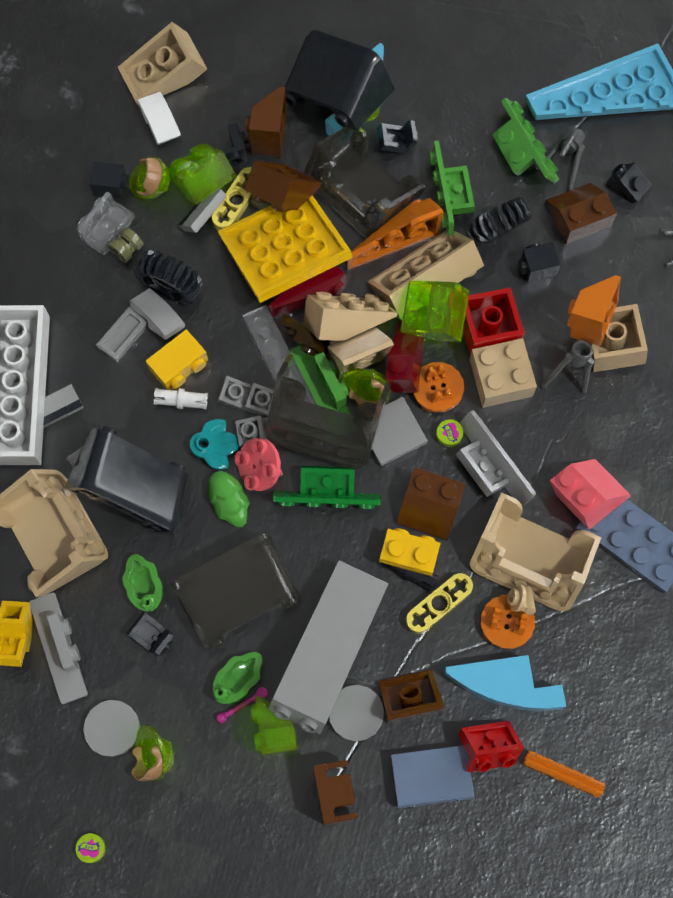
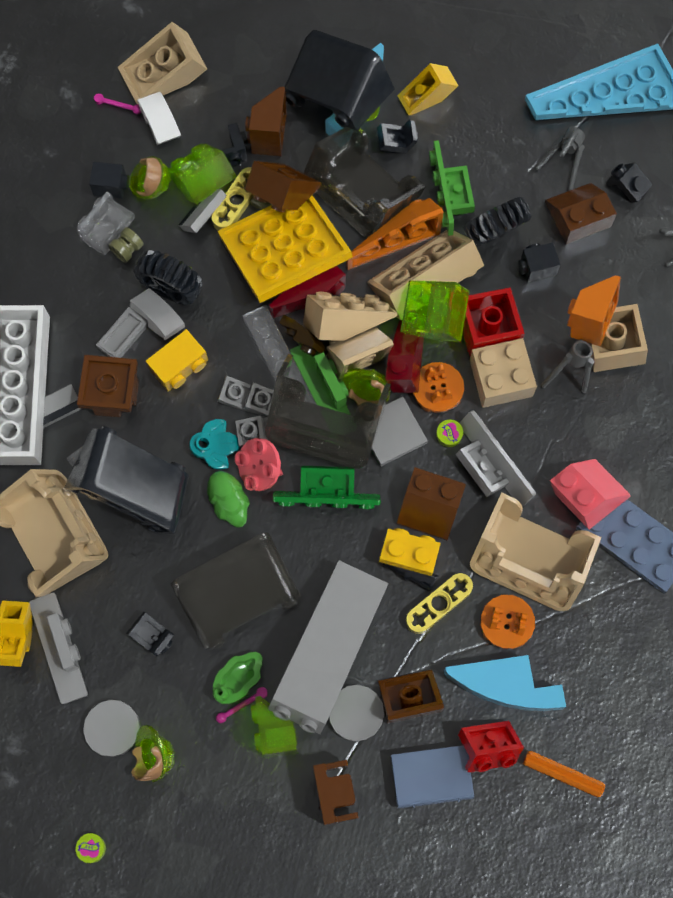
bright green arm [122,554,163,612] -> none
white pin [154,388,208,410] -> none
bright green bracket [492,98,559,183] -> none
tan plate [507,584,536,615] -> none
none -> reddish brown panel [77,355,139,417]
none -> dark pink hinge [94,93,141,114]
none -> yellow slope [397,63,458,115]

